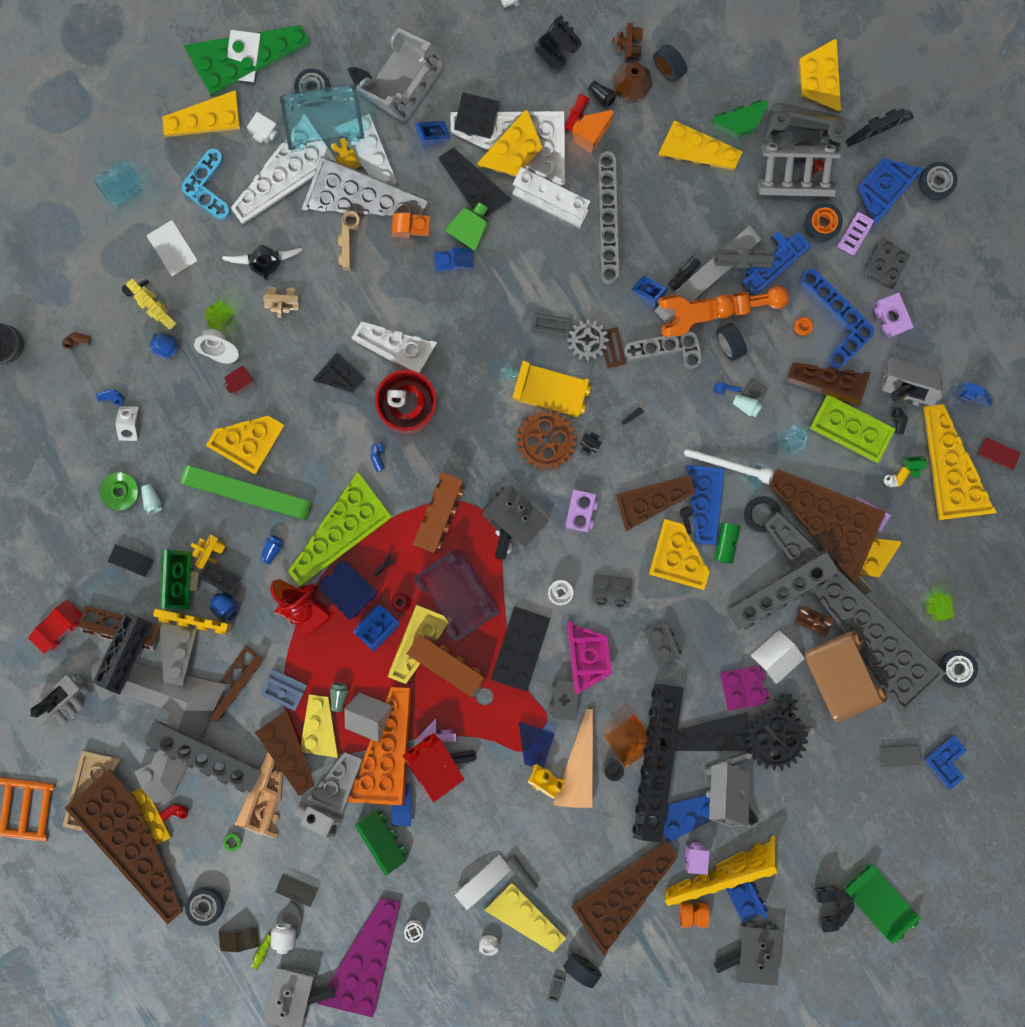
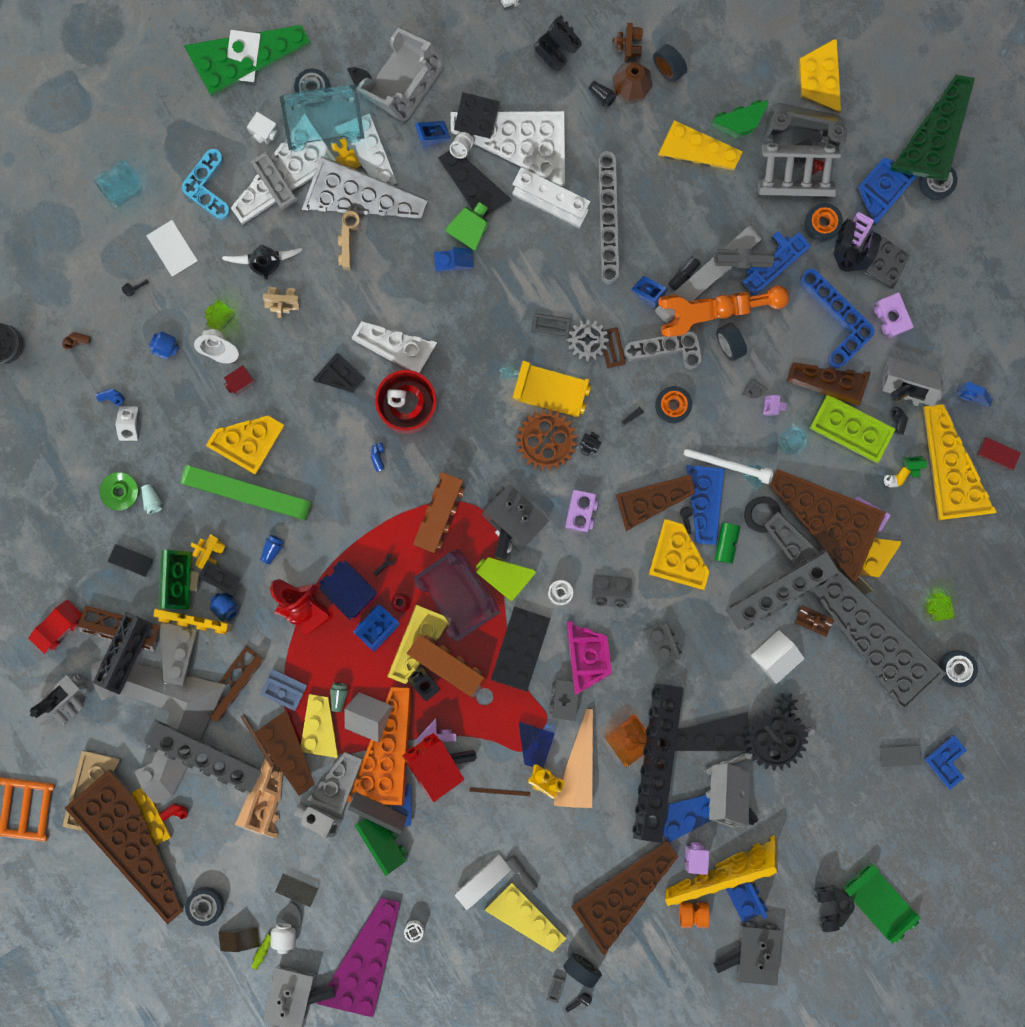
light yellow gear [126,278,176,330] -> none
yellow wing [162,90,240,137] -> none
bright green bush [223,833,242,851] -> none
lime wing [288,471,392,587] -> none
orange brick [391,213,430,238] -> none
yellow wing [477,110,543,177] -> none
white tile [479,935,499,955] -> none
red axle [564,94,590,132] -> none
orange slope [572,110,614,153] -> none
black pin [603,759,624,781] -> none
blue hand [714,382,742,395] -> none
magenta plate [720,665,769,711] -> none
light aqua cone [733,394,763,417] -> none
orange plate [794,317,813,336] -> none
medium nougat windscreen [805,629,887,723] -> none
black wing [846,108,914,148] -> none
none -> reddish brown piece [241,715,274,767]
none -> light grey tile [250,151,297,210]
none -> dark grey tile [348,791,407,835]
none -> black brick [407,667,441,701]
none -> white wheel [450,132,474,158]
none -> reddish brown piece [469,787,530,796]
none -> lime slope [476,557,536,602]
none -> black hand [565,993,592,1012]
none -> wheel [655,386,692,424]
none -> lavender tile [763,395,787,416]
none -> black piece [833,218,881,272]
none -> dark green wing [891,75,975,181]

